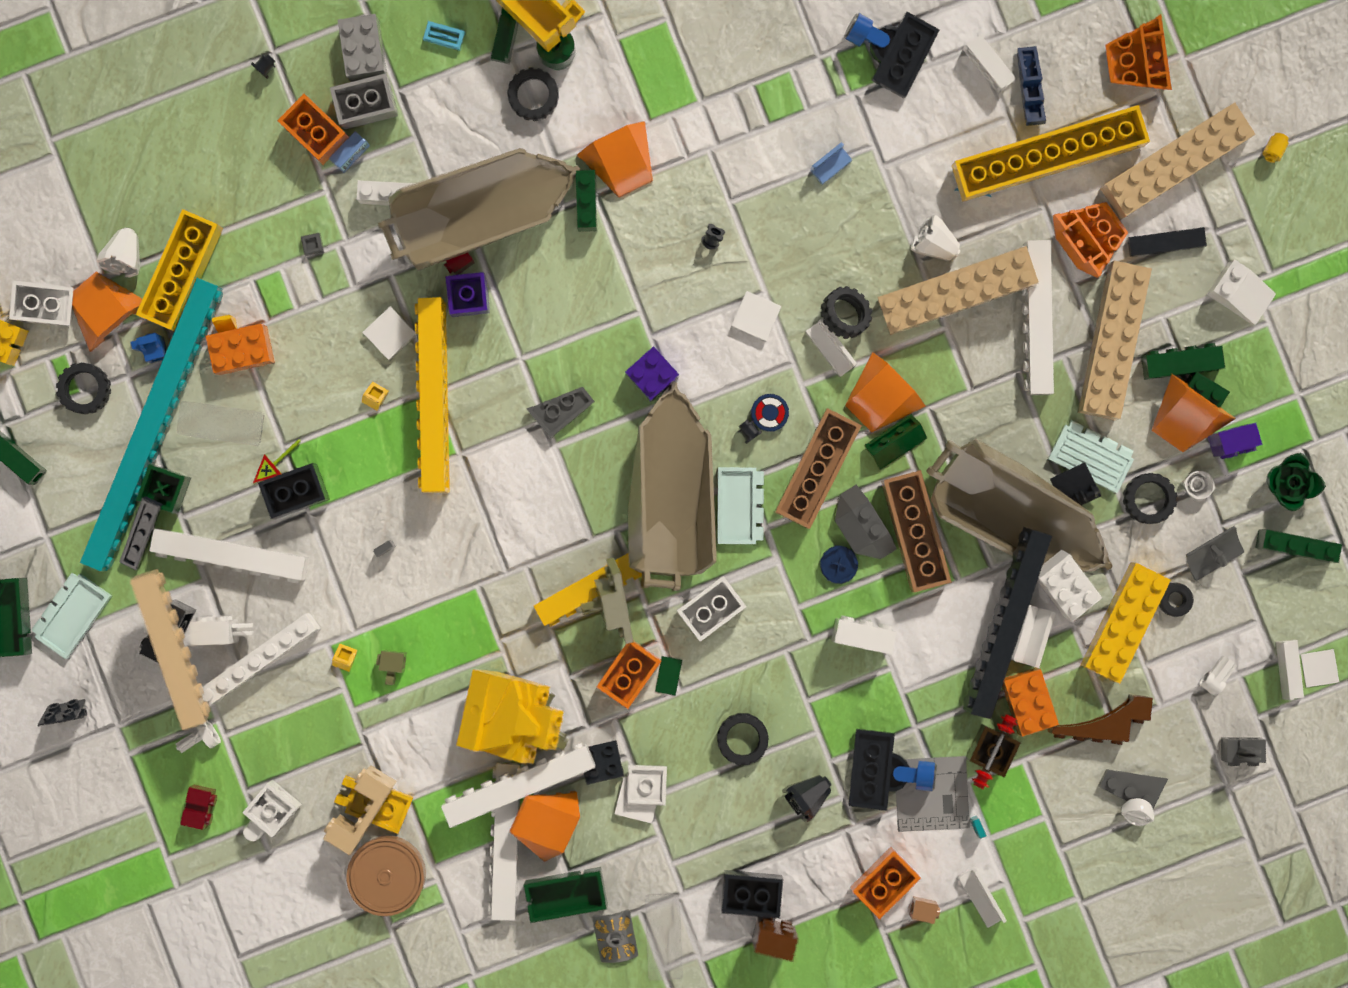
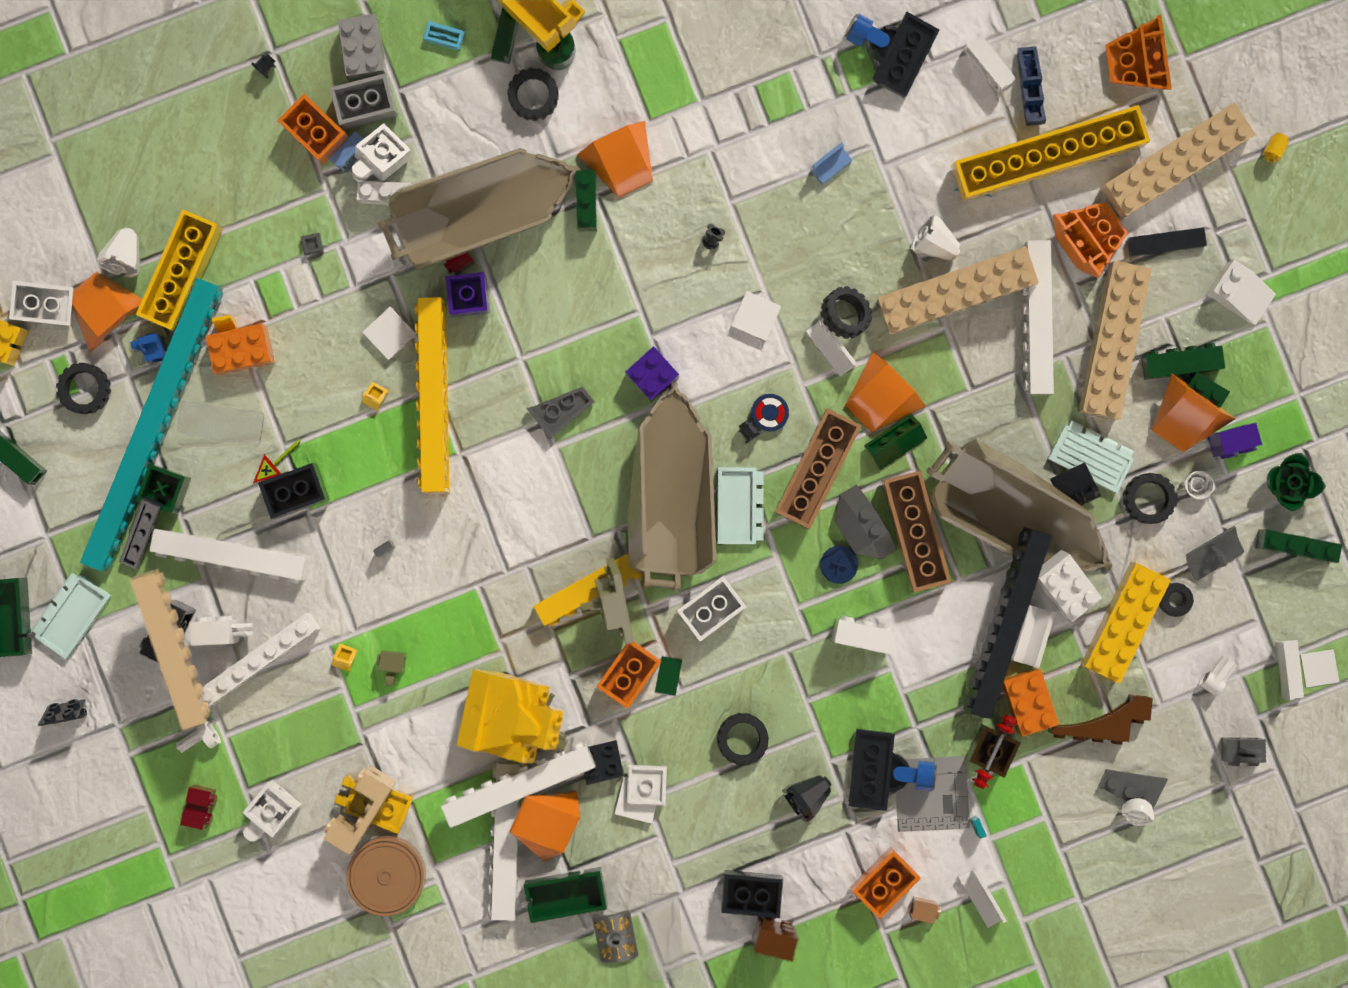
none -> white brick [351,124,411,182]

